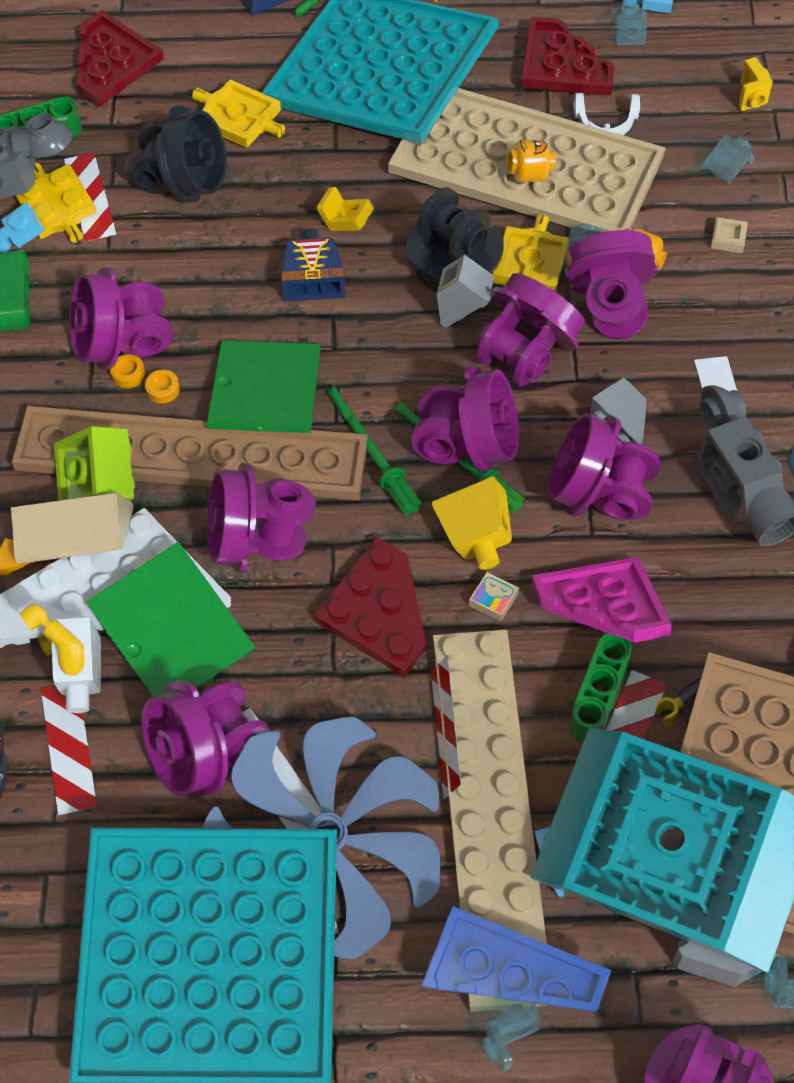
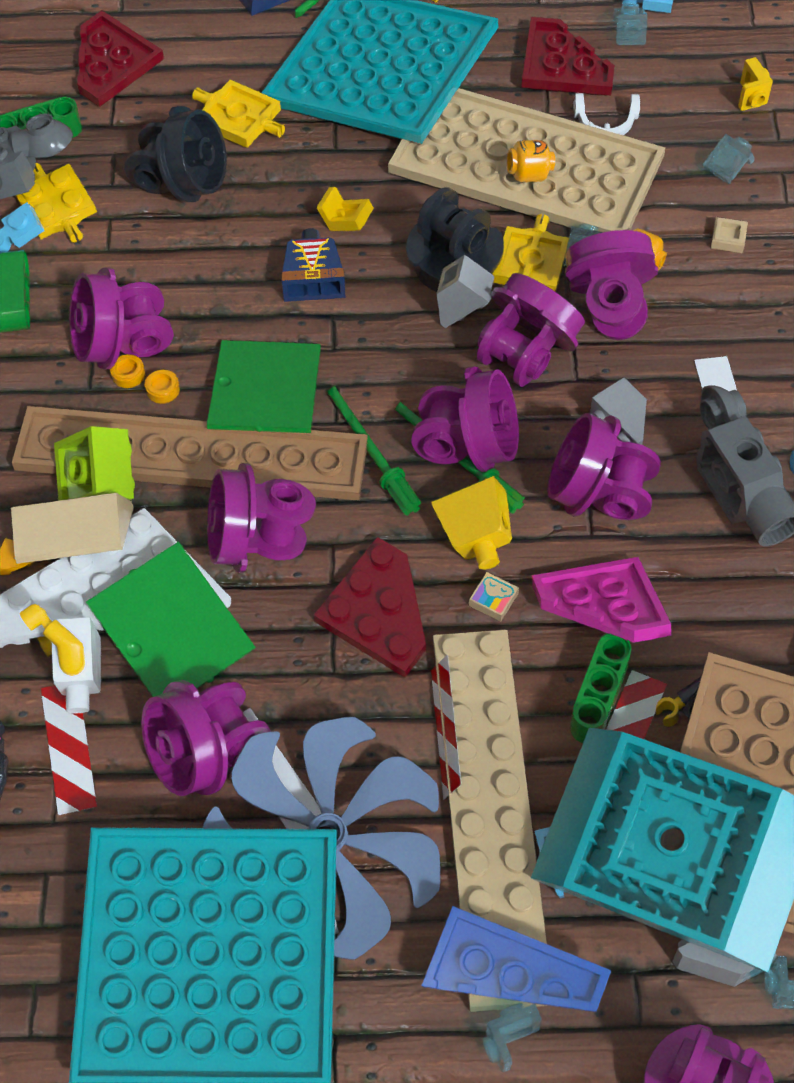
sticker [64,153,117,242] -> none

